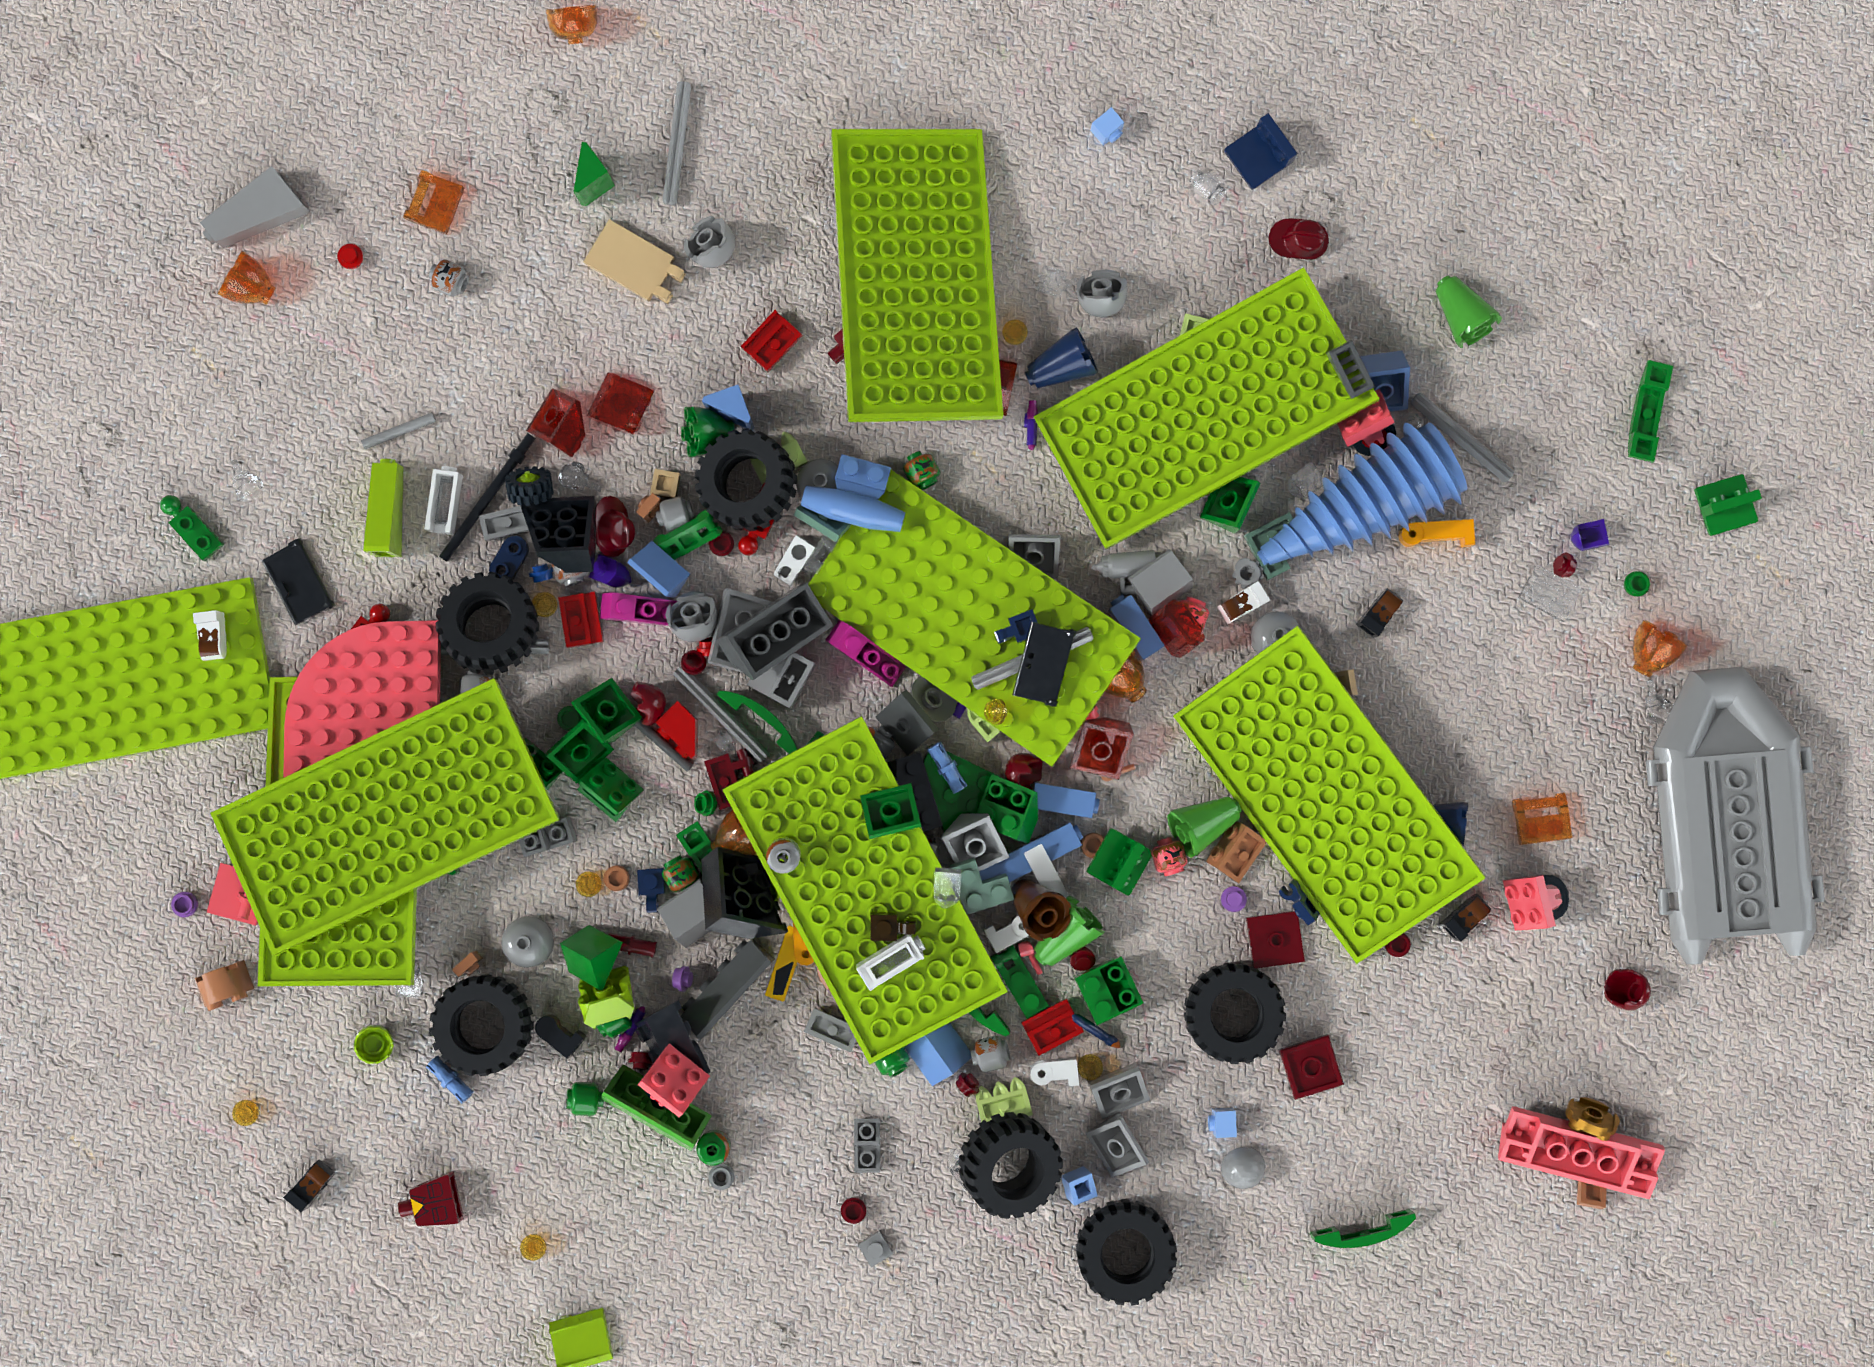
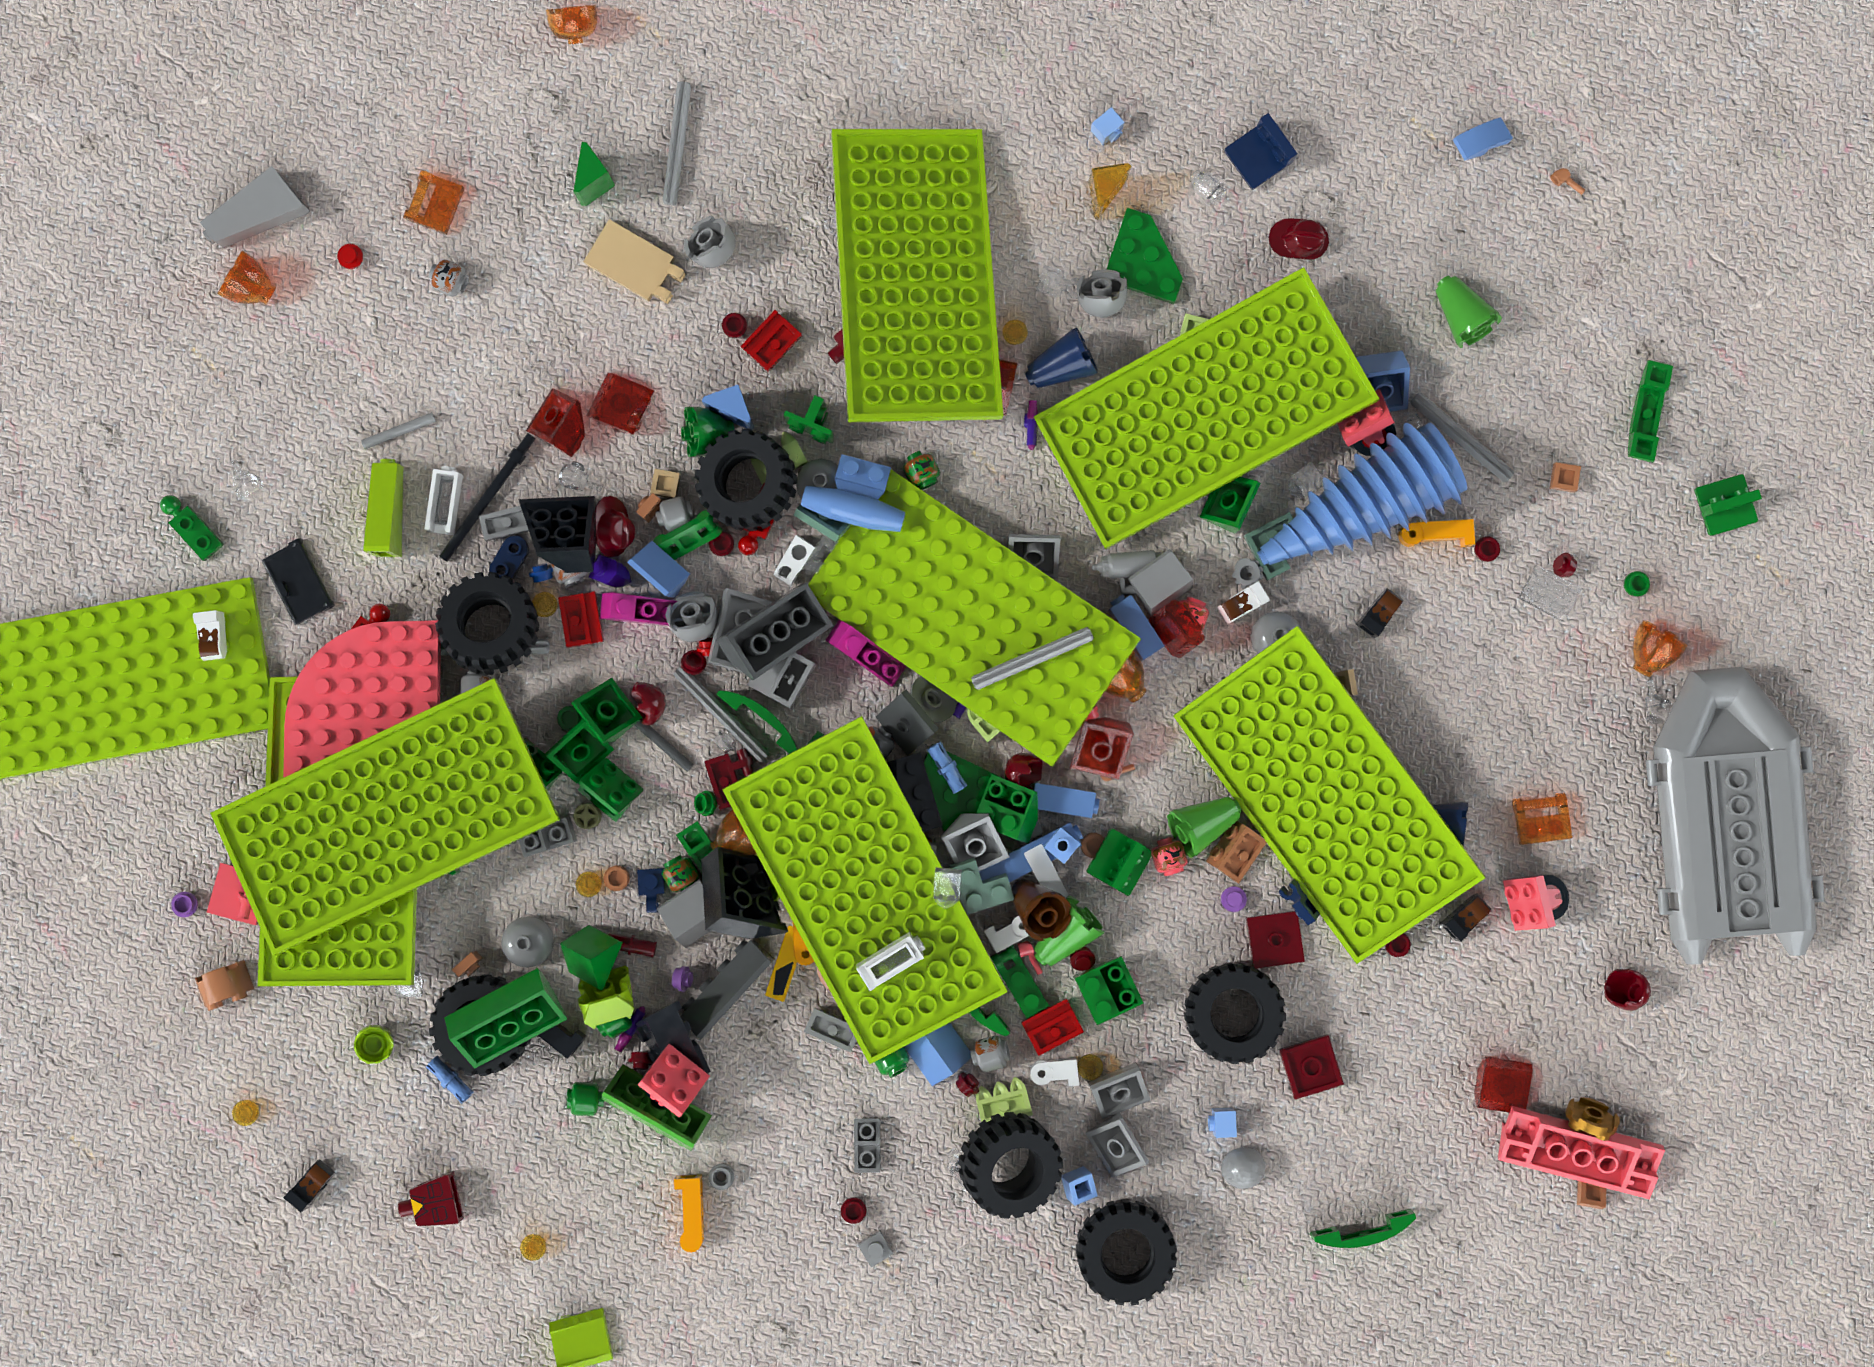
black wheel [505,466,554,506] -> none
red slope [655,701,698,759] -> none
green head [696,1130,731,1166] -> none
light grey head [766,837,801,874] -> none
green slope [860,783,921,839] -> none
dark brown plate [871,913,916,941] -> none
clear yellow plate [984,699,1008,725] -> none
dark blue plate [994,609,1038,644] -> none
black door [1012,622,1077,707] -> none
dark blue piece [1072,1014,1120,1048] -> none
dark grey slope [1326,340,1375,399] -> none
dark purple plate [1570,519,1610,551] -> none
none -> green slope [444,968,567,1069]
none -> olive wheel [573,803,602,829]
none -> light orange leg [674,1174,704,1253]
none -> dark red plate [722,313,747,338]
none -> green bracket [784,395,835,444]
none -> light blue plate [1044,827,1080,864]
none -> clear yellow slope [1088,163,1132,220]
none -> green plate [1107,208,1183,304]
none -> medium blue slope [1453,117,1513,161]
none -> dark red plate [1474,536,1500,562]
none -> clear red slope [1474,1056,1533,1113]
none -> nougat plate [1549,462,1581,493]
none -> nougat hand [1550,168,1585,195]

